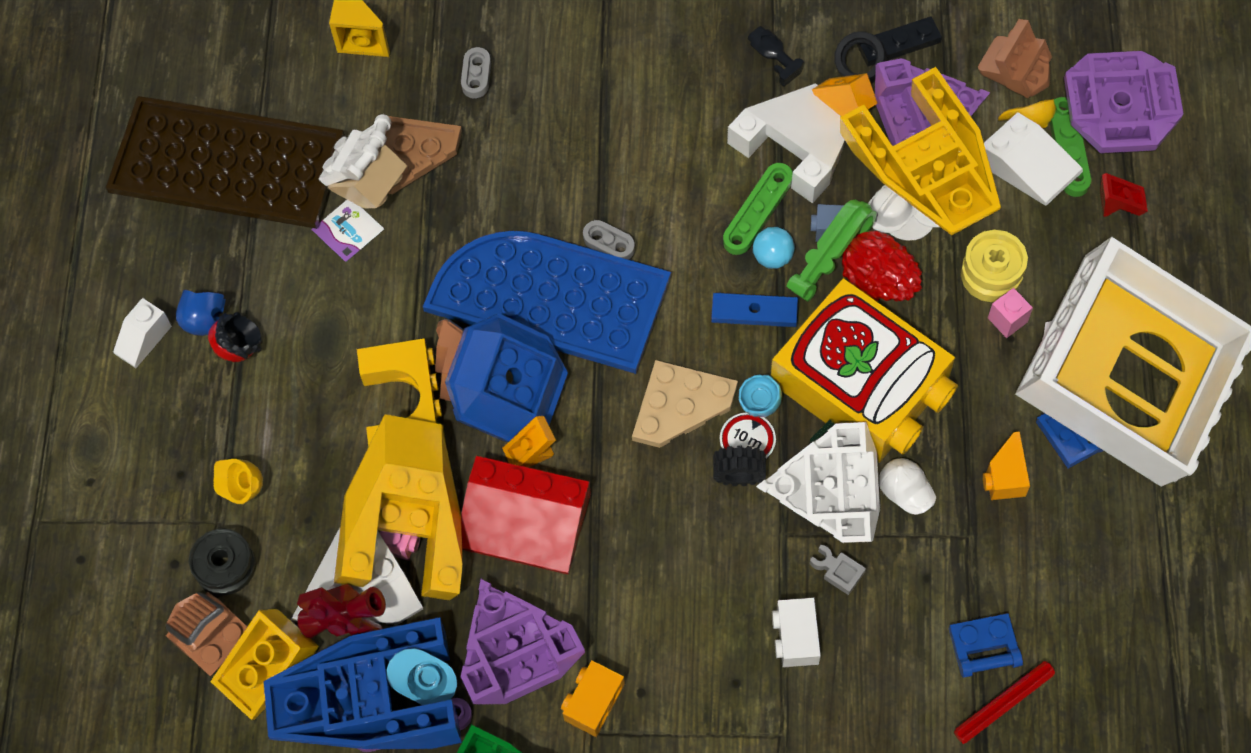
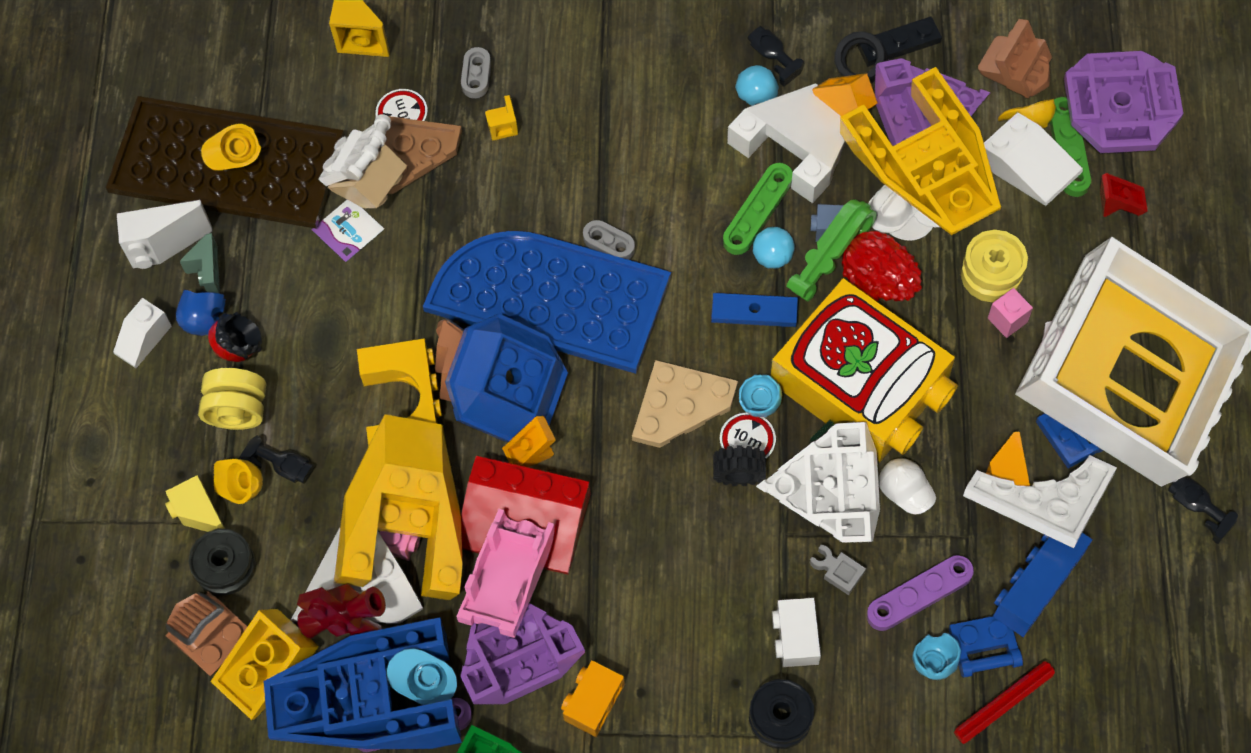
none -> white slope [117,200,212,269]
none -> light yellow slope [165,476,225,532]
none -> sand green slope [180,233,220,294]
none -> light yellow wheel [198,368,266,430]
none -> yellow piece [201,124,261,170]
none -> black piece [238,435,314,484]
none -> sticker [376,89,427,121]
none -> bright pink piece [456,509,554,638]
none -> yellow panel [485,95,518,141]
none -> medium azure hair [735,65,779,106]
none -> black wheel [749,679,814,749]
none -> medium lavender plate [867,556,973,631]
none -> medium azure hair [912,633,961,680]
none -> white plate [963,455,1117,548]
none -> blue brick [993,533,1093,638]
none -> black piece [1168,477,1238,544]

